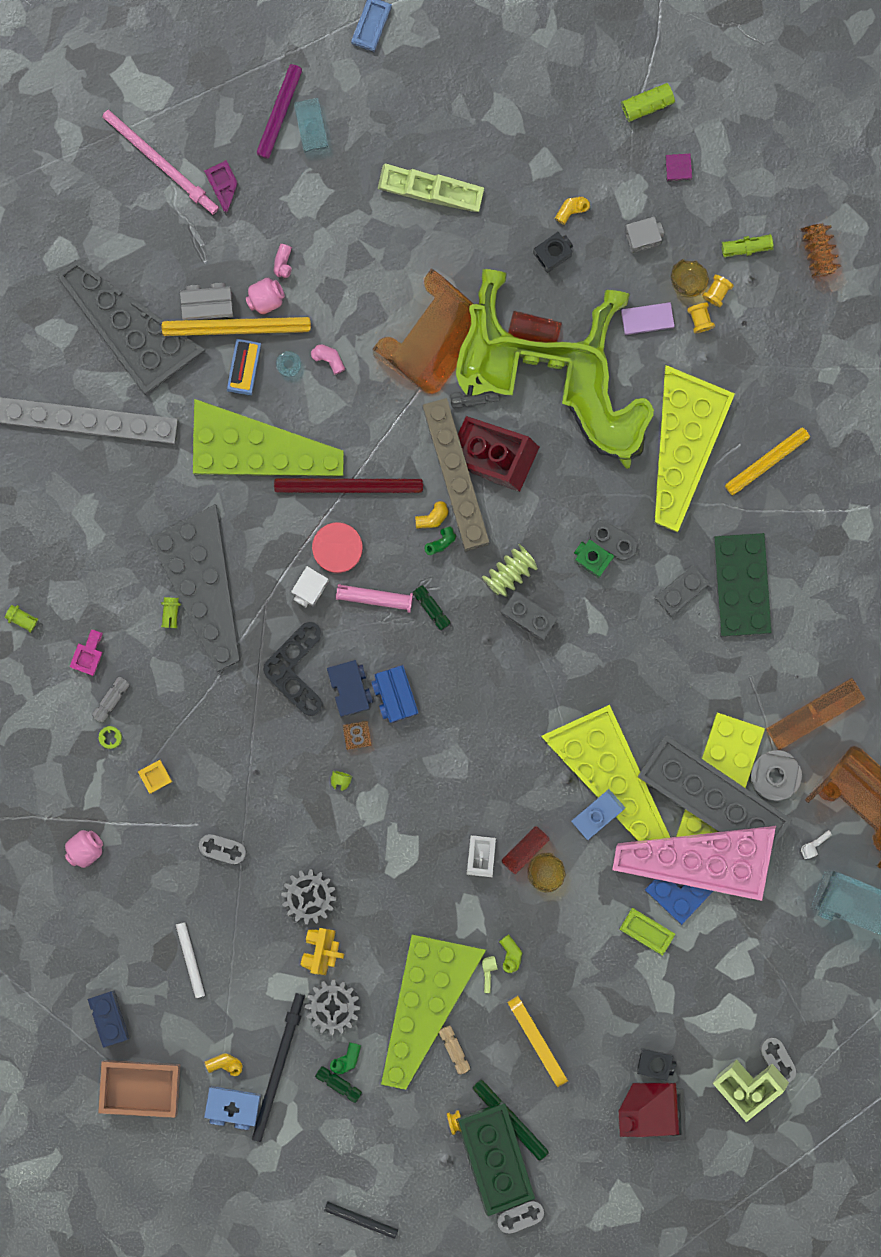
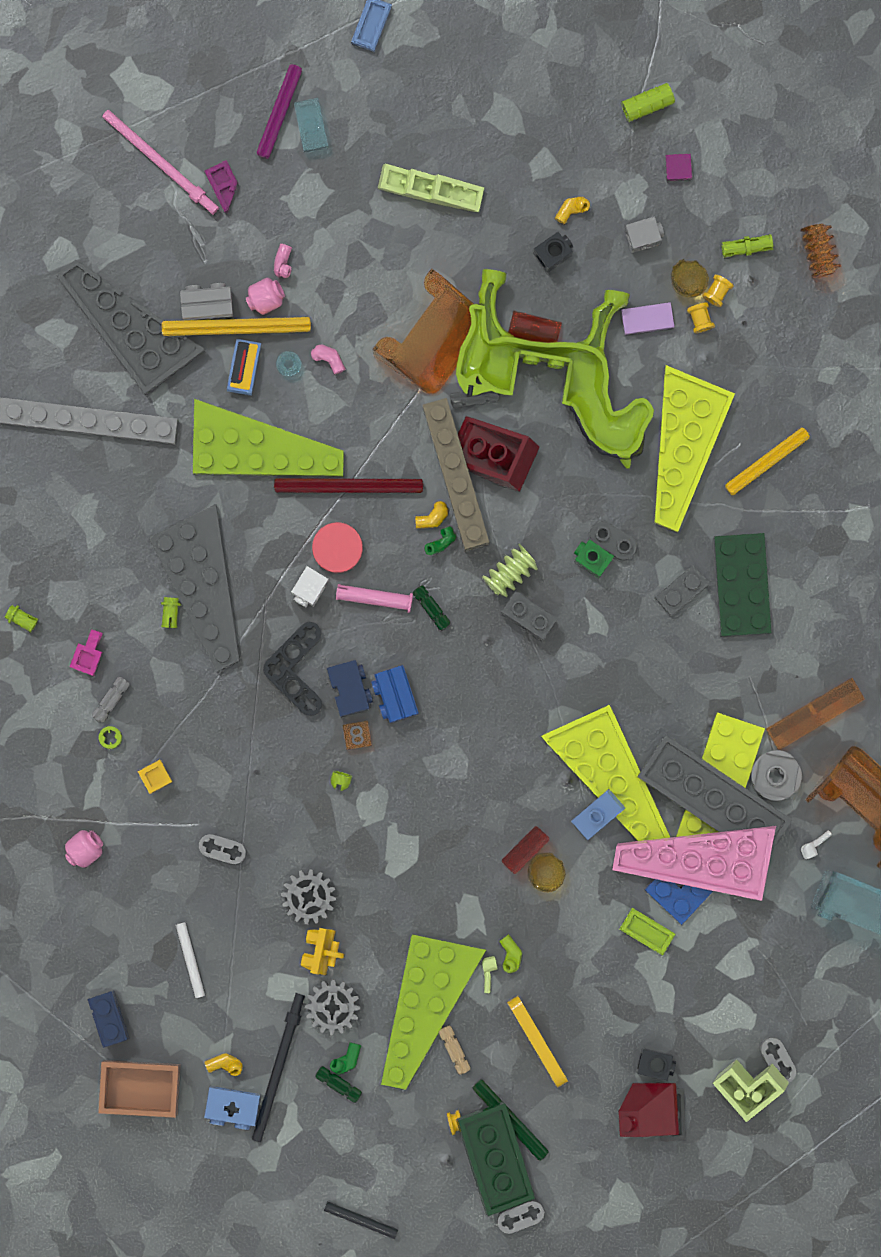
white slope [467,835,496,877] -> none

